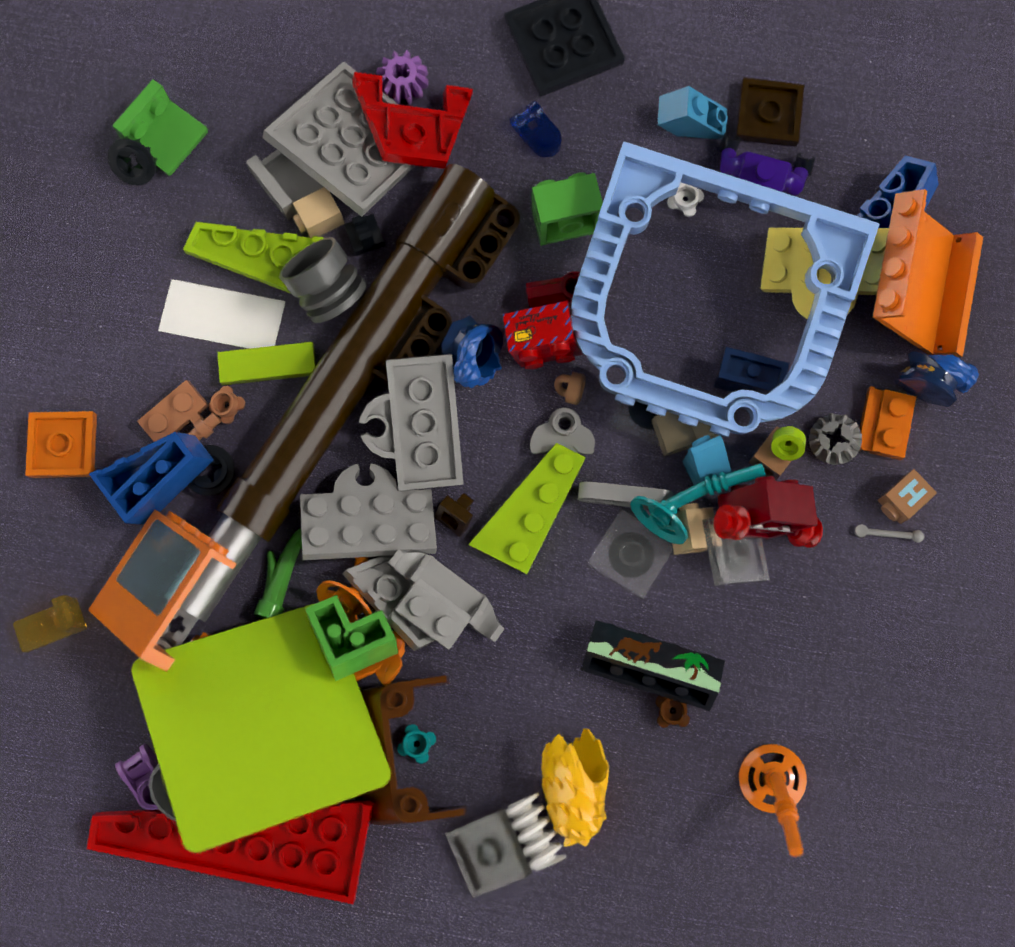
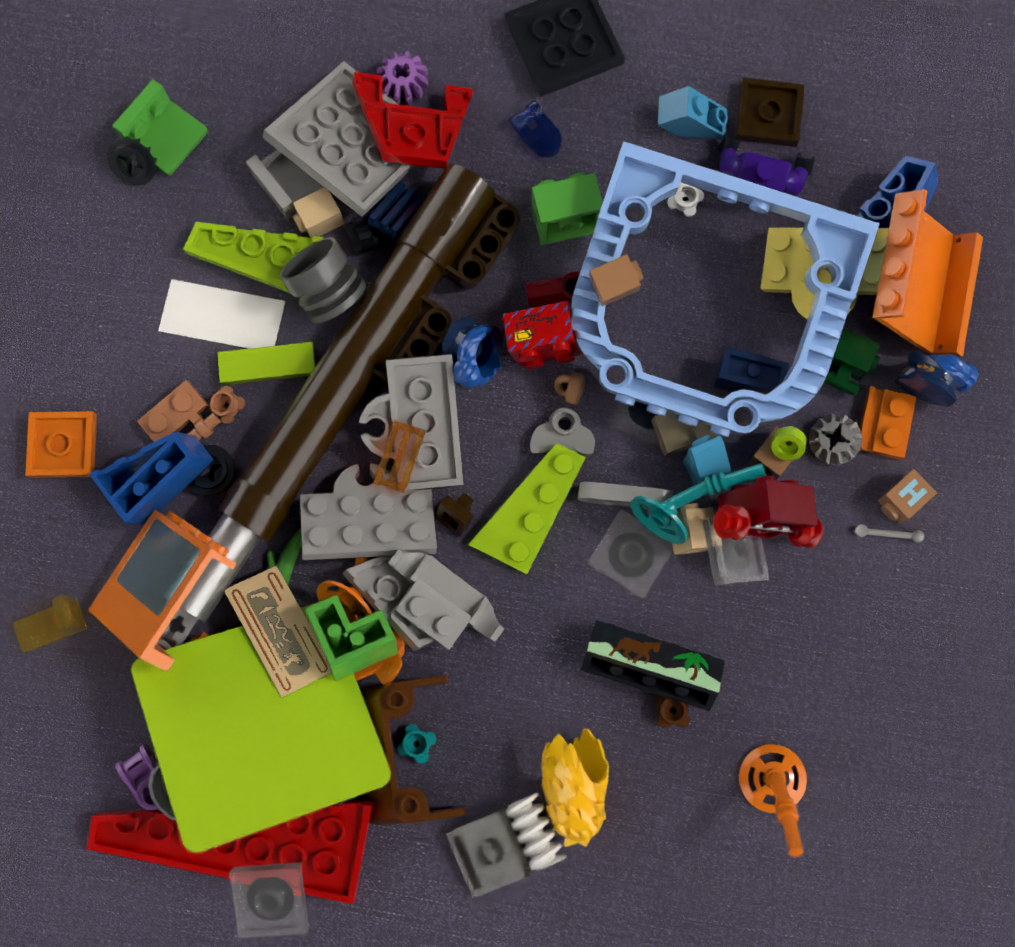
none -> tan sticker [224,566,331,697]
none -> clear tile [229,863,309,938]
none -> dark blue tile [368,181,427,239]
none -> clear orange tile [373,420,426,493]
none -> medium nougat brick [589,254,644,306]
none -> dark green brick [824,328,880,397]

